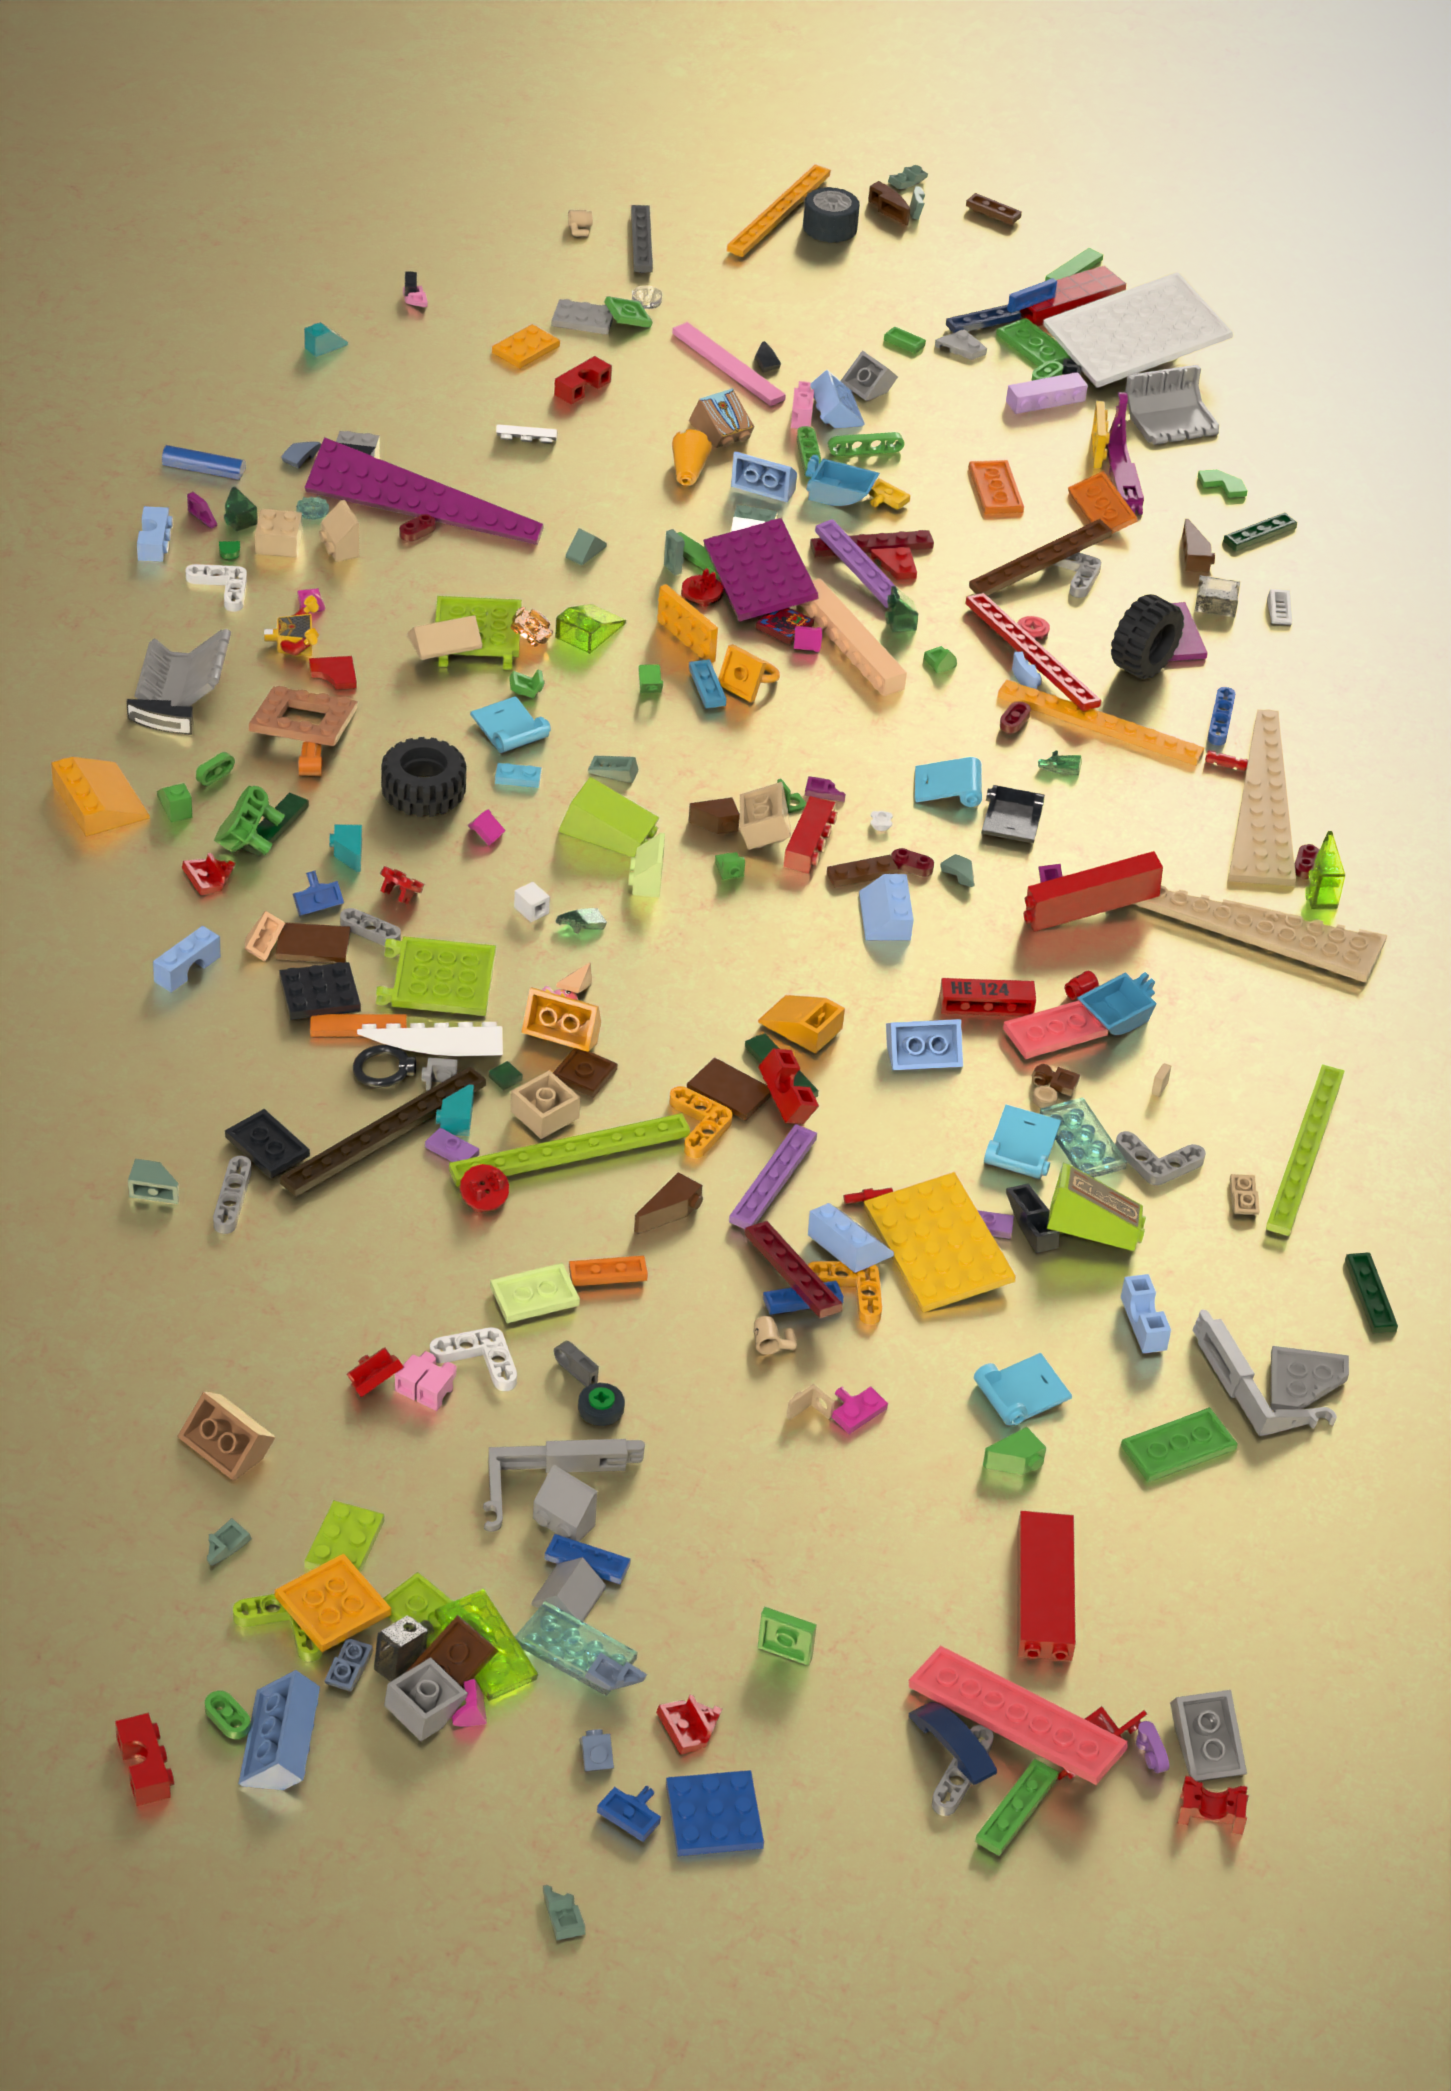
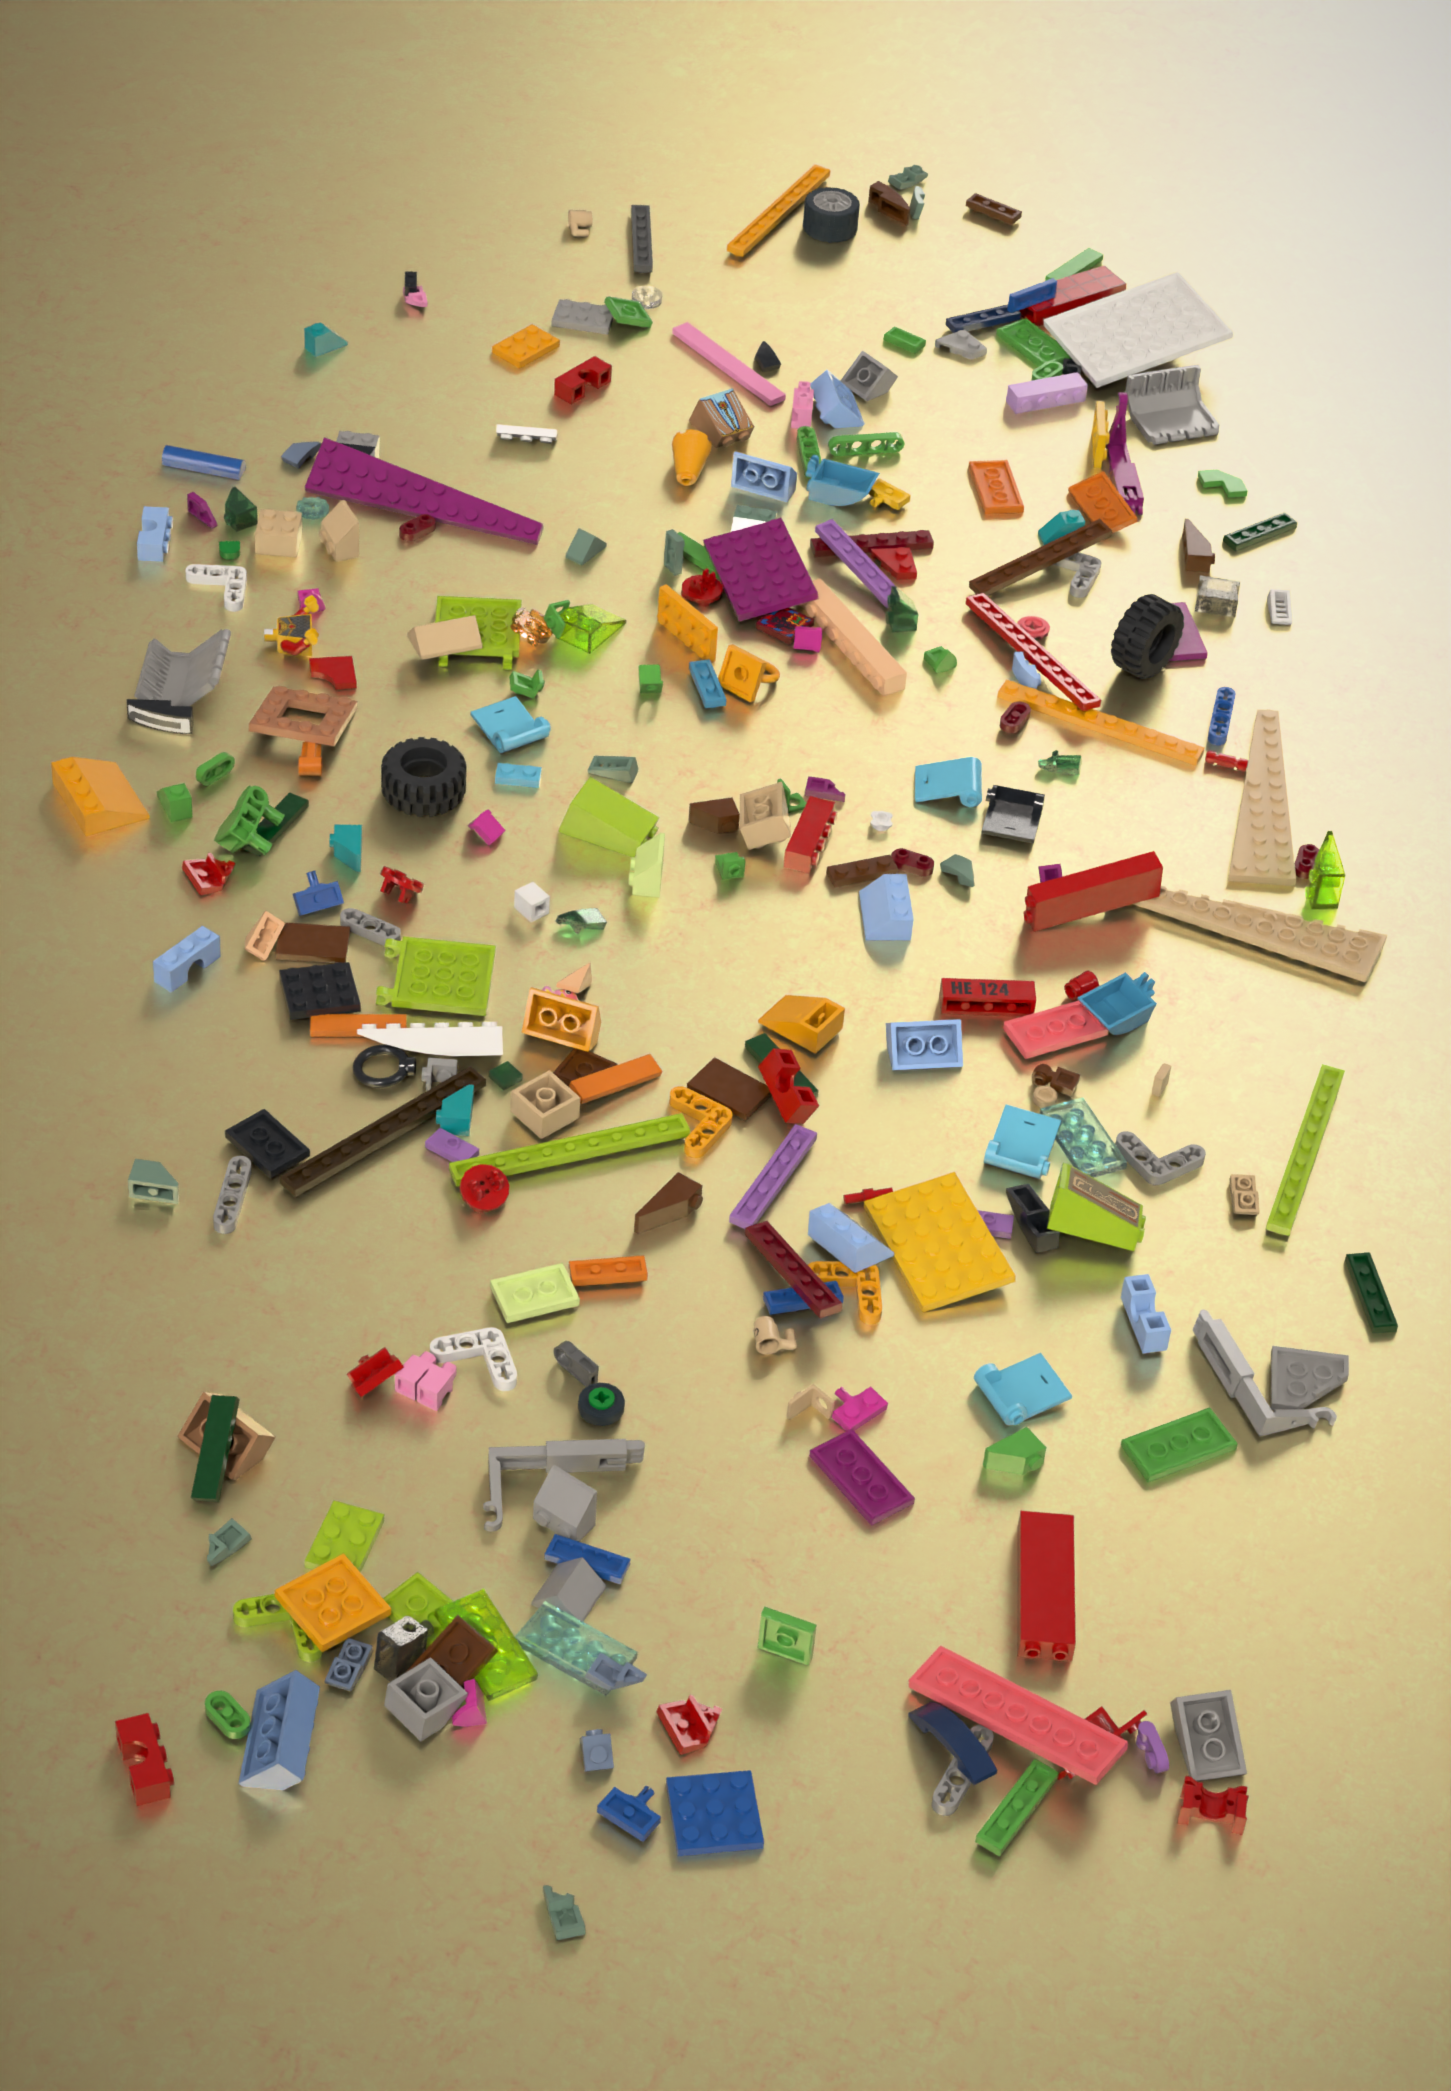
none -> dark green tile [191,1395,240,1502]
none -> bright green bracket [543,600,570,638]
none -> orange tile [569,1054,663,1104]
none -> magenta tile [809,1429,915,1526]
none -> teal slope [1038,510,1085,545]

